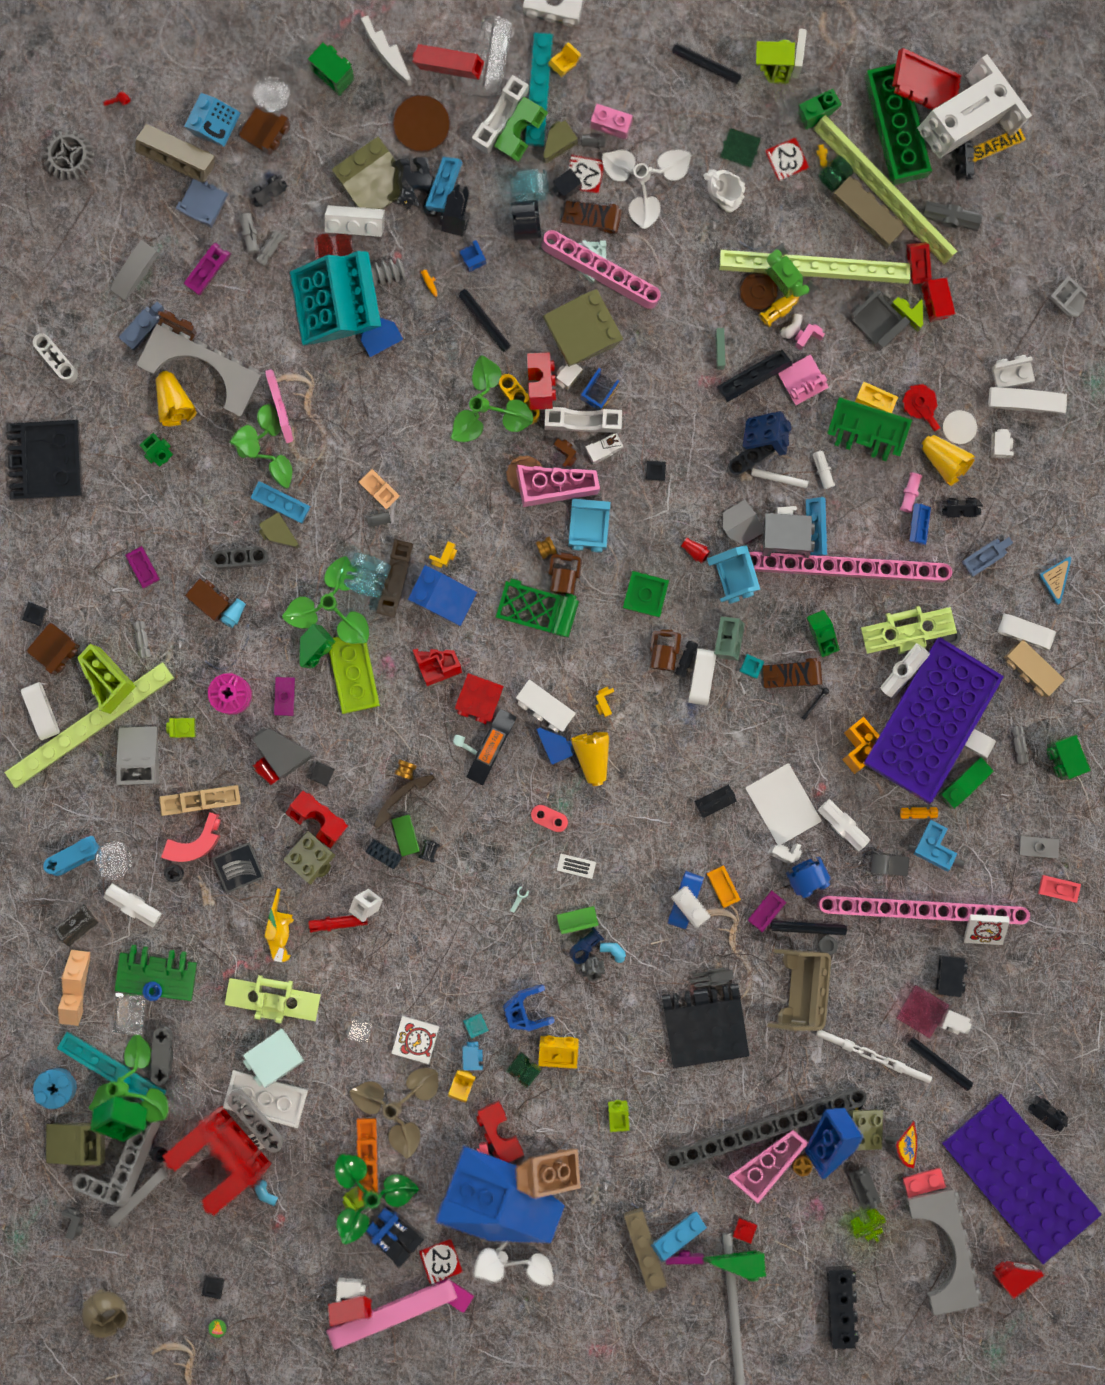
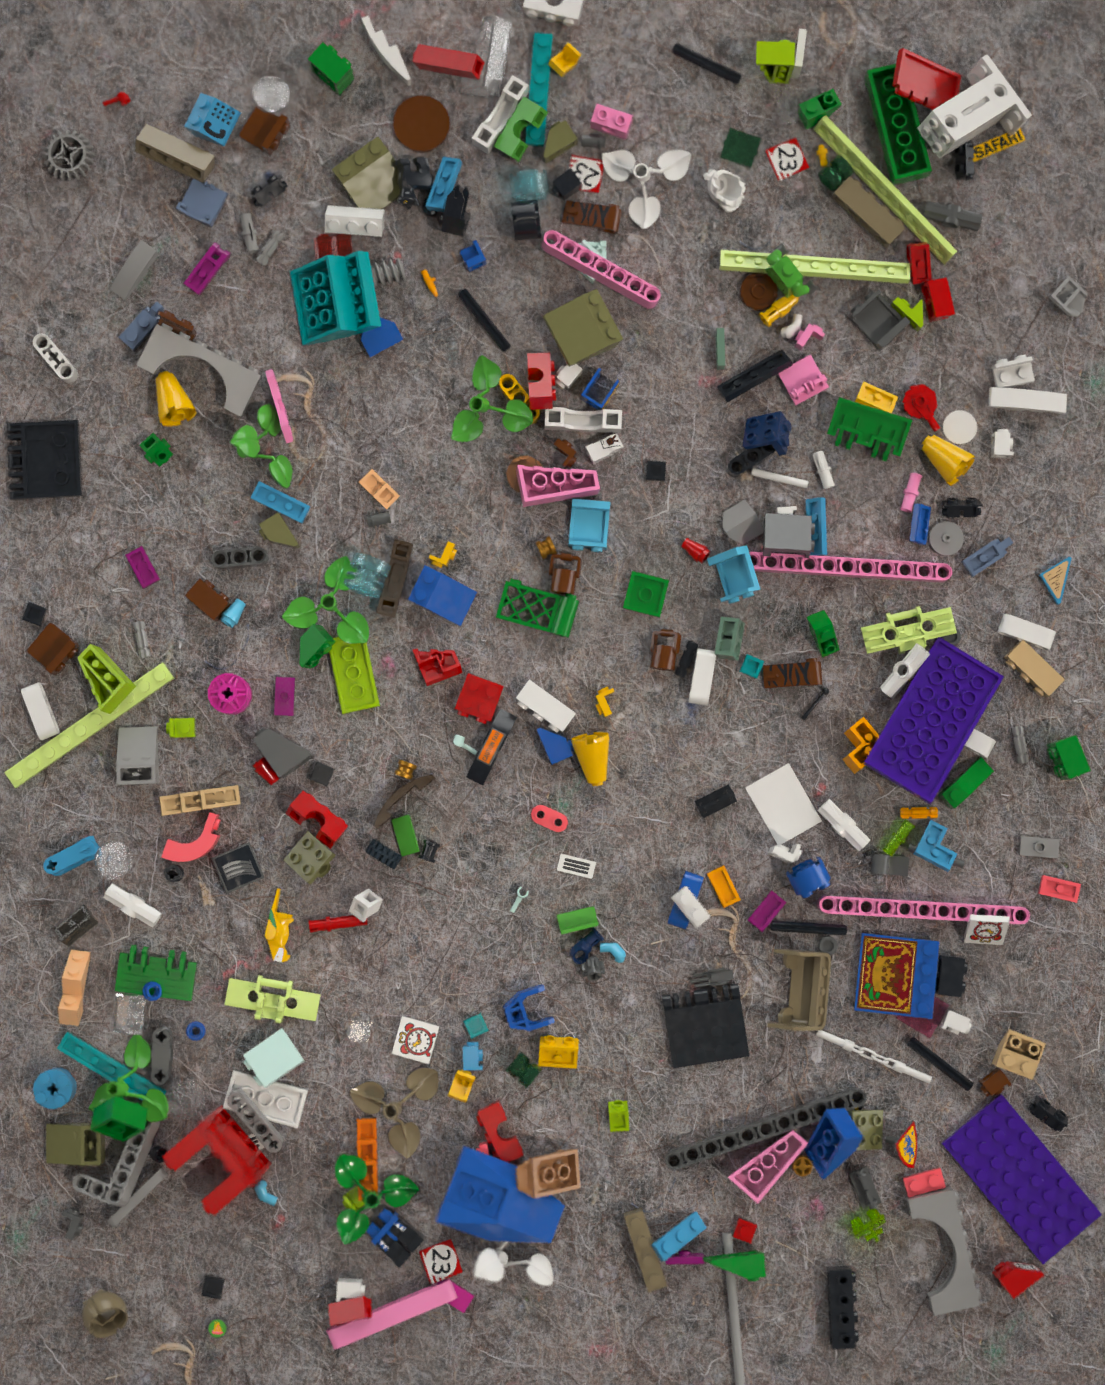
none -> blue plate [186,1021,206,1041]
none -> plate [854,933,940,1019]
none -> clear neon green pin [882,819,915,857]
none -> light grey piece [929,521,964,556]
none -> reddish brown brick [979,1067,1012,1097]
none -> tan slope [992,1029,1046,1080]

